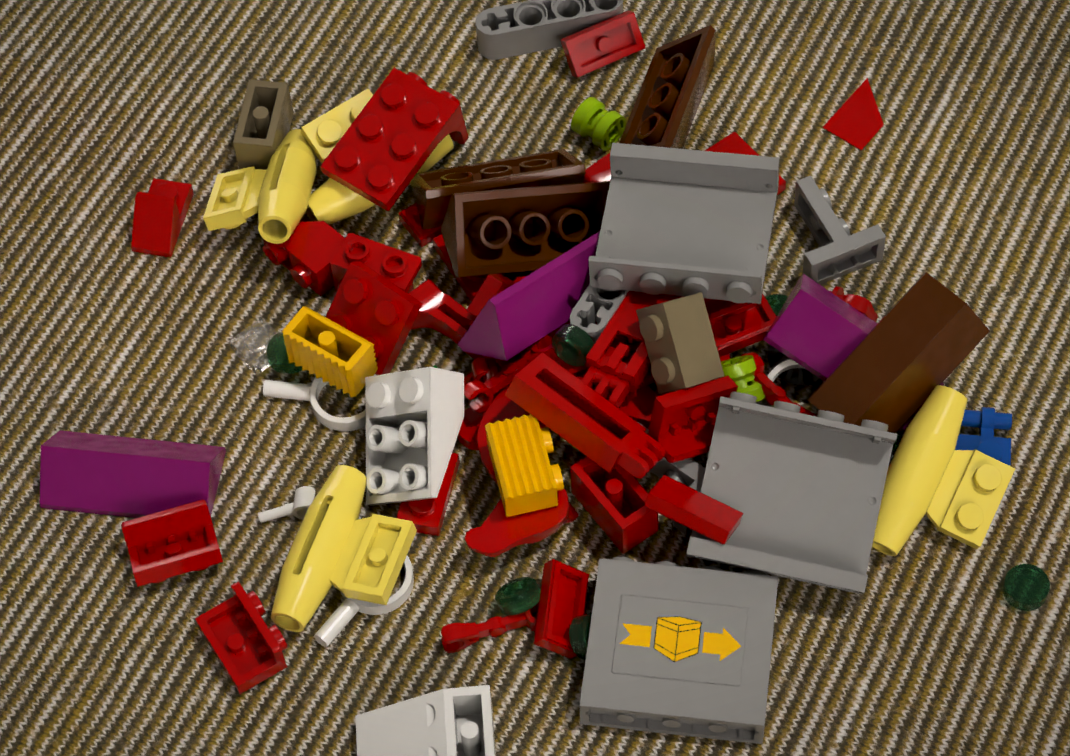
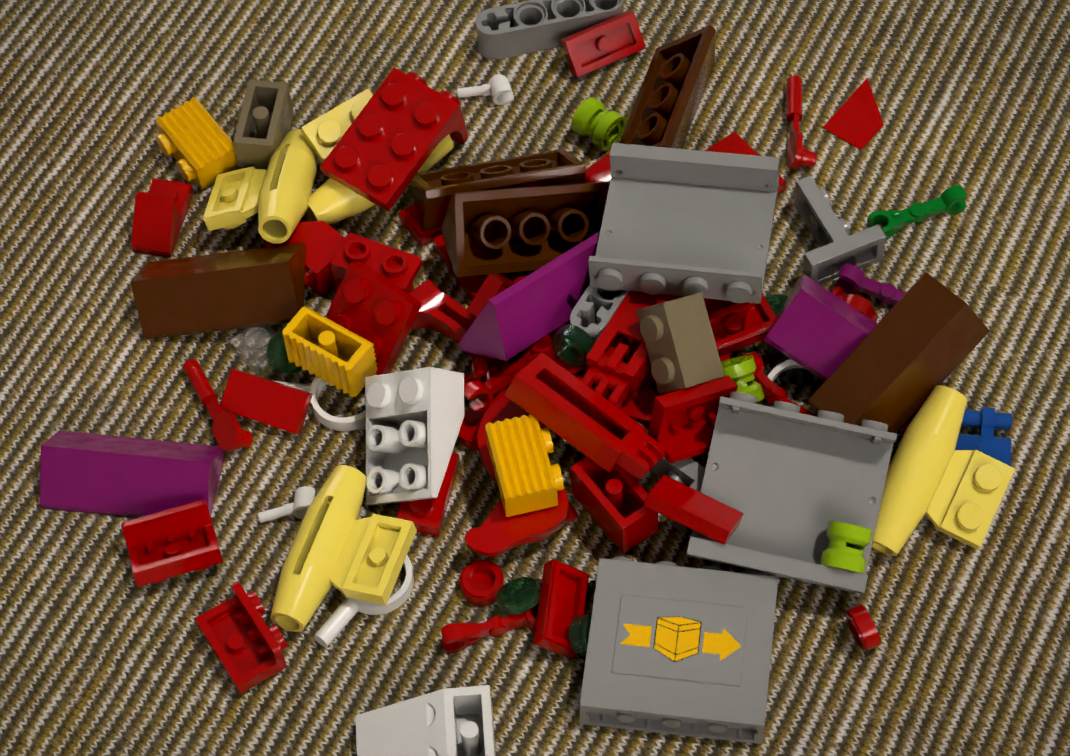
clear green tile [1003,564,1050,611] -> none
none -> reddish brown slope [130,243,306,339]
none -> yellow brick [155,97,239,190]
none -> red piece [182,359,253,452]
none -> red tile [220,368,313,434]
none -> white hand [457,74,514,105]
none -> red tile [460,560,505,606]
none -> red piece [787,76,817,170]
none -> lime wheel [820,521,873,574]
none -> magenta piece [836,263,905,305]
none -> red tile [845,604,881,652]
none -> green piece [867,185,967,241]

